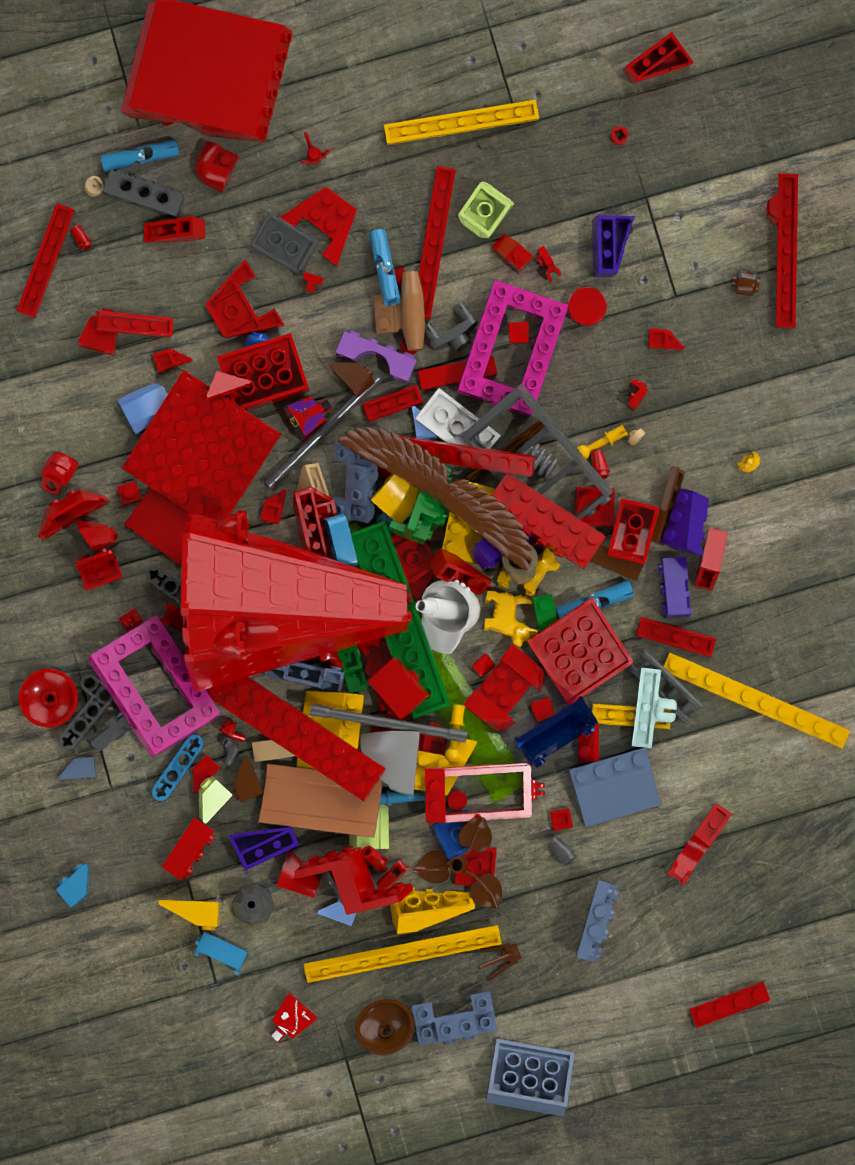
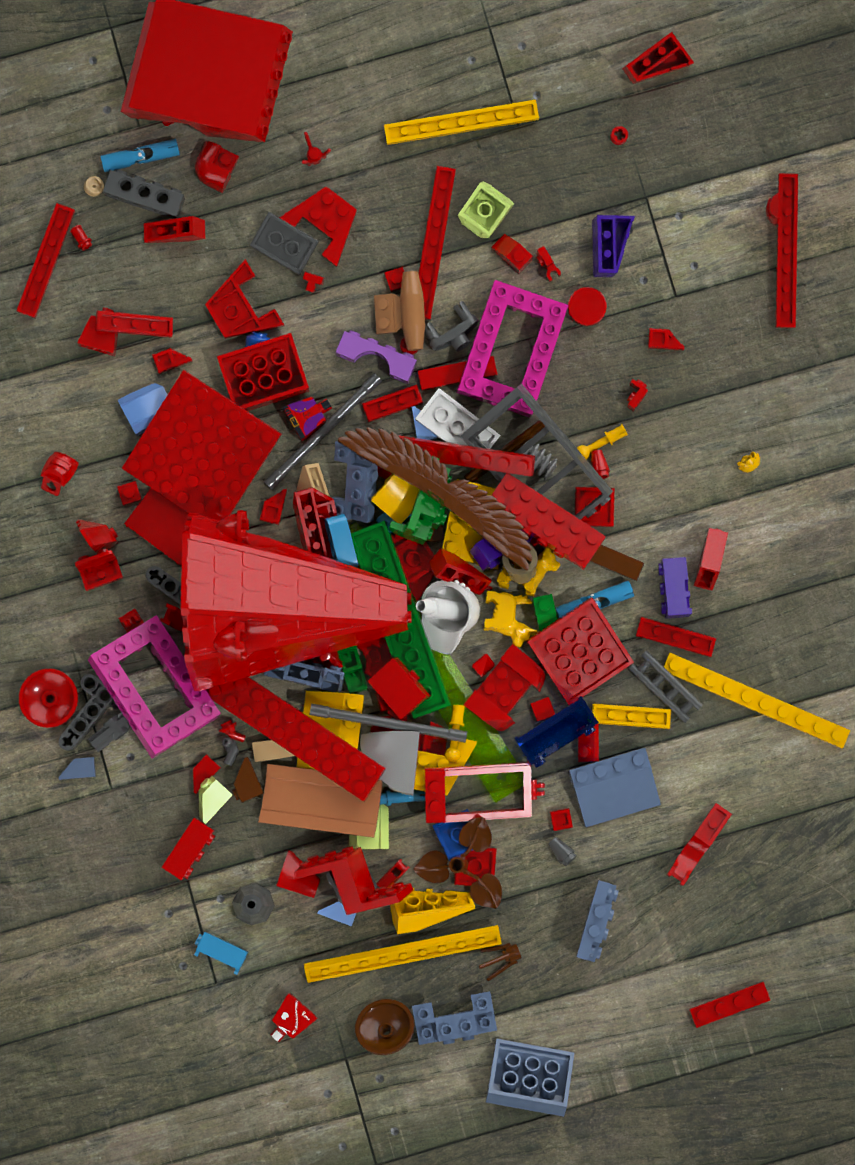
red wedge [38,489,110,541] -> none
dark azure slope [56,863,90,908] -> none
dark azure beam [152,735,204,801] -> none
yellow slope [158,900,221,930] -> none
tile [206,371,251,402] -> none
dark purple wedge [229,827,300,871] -> none
reddish brown slope [329,363,375,398] -> none
red bar [361,846,388,872] -> none
dark azure piece [369,229,401,306] -> none
red tile [448,791,467,810] -> none
red slope [508,322,529,344] -> none
red slope [607,498,660,564] -> none
tan tile [627,428,646,446] -> none
light aqua plate [632,668,677,748] -> none
reddish brown tile [651,466,685,546] -> none
dark purple wedge [661,488,709,556] -> none
reddish brown head [731,269,760,296] -> none

